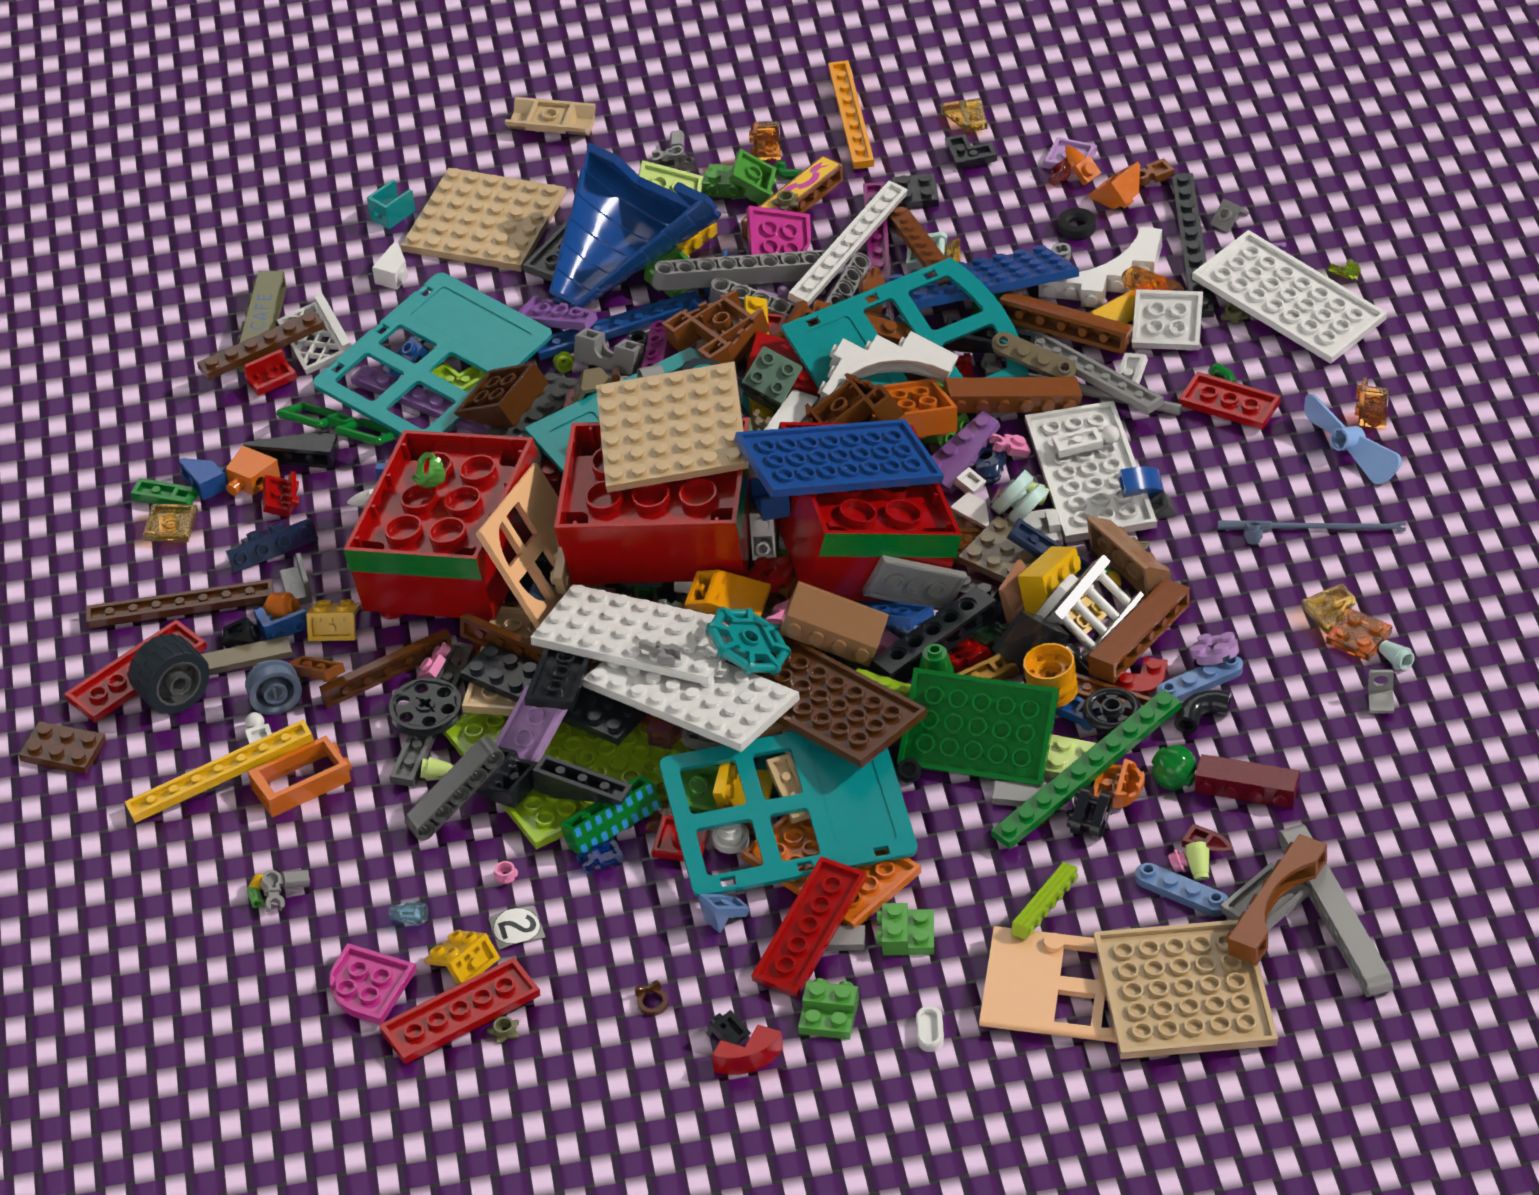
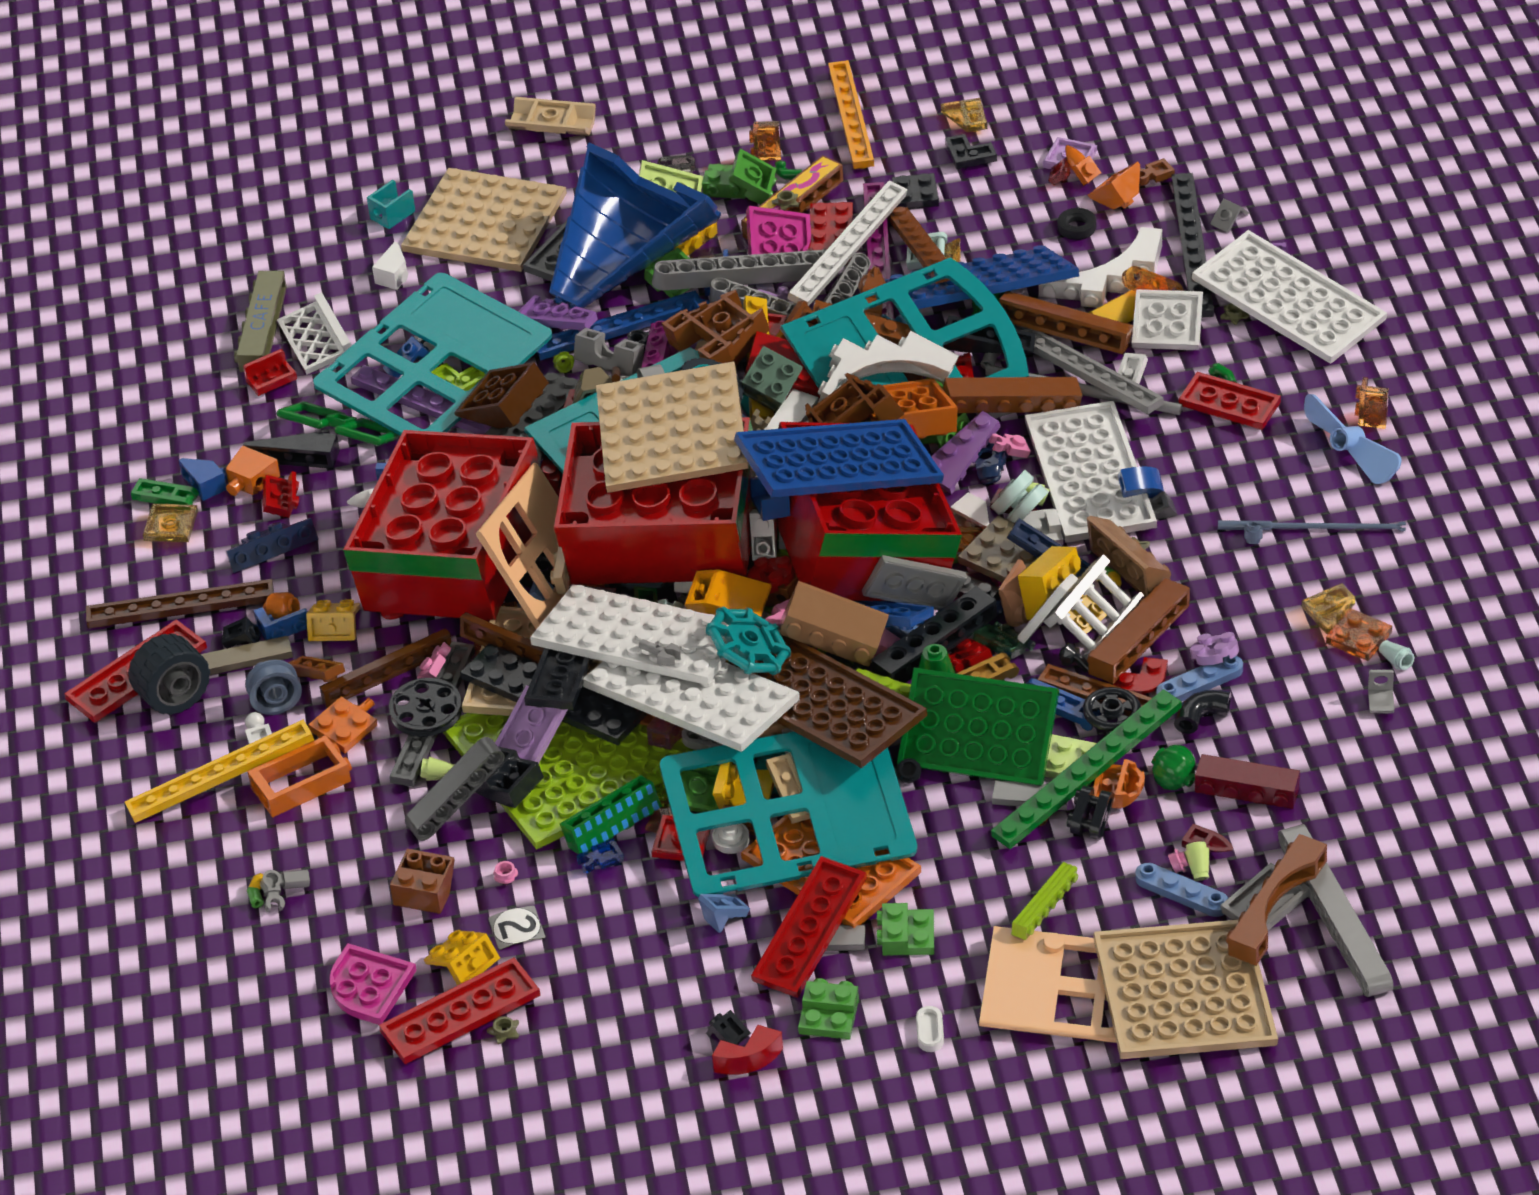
reddish brown plate [19,721,106,774] -> none
reddish brown plate [197,310,325,380] -> none
flat silver panel [280,553,312,605] -> none
clear light blue cone [389,900,428,926] -> none
bright green piece [411,452,446,488] -> none
black slope [533,754,633,805] -> none
reddish brown piece [635,980,668,1016] -> none
light grey bar [652,130,686,165] -> none
white plate [953,467,986,495] -> none
dark tan plate [992,332,1076,377] -> none
black slope [992,611,1070,667] -> none
light orange wheel [1023,643,1078,708] -> none
light grey bush [1051,242,1071,261] -> none
white plate [1052,425,1120,458] -> none
clear neon green plate [1328,259,1361,280] -> none
none -> orange plate [308,696,378,754]
none -> dark orange slope [390,849,455,914]
none -> red plate [808,202,853,263]

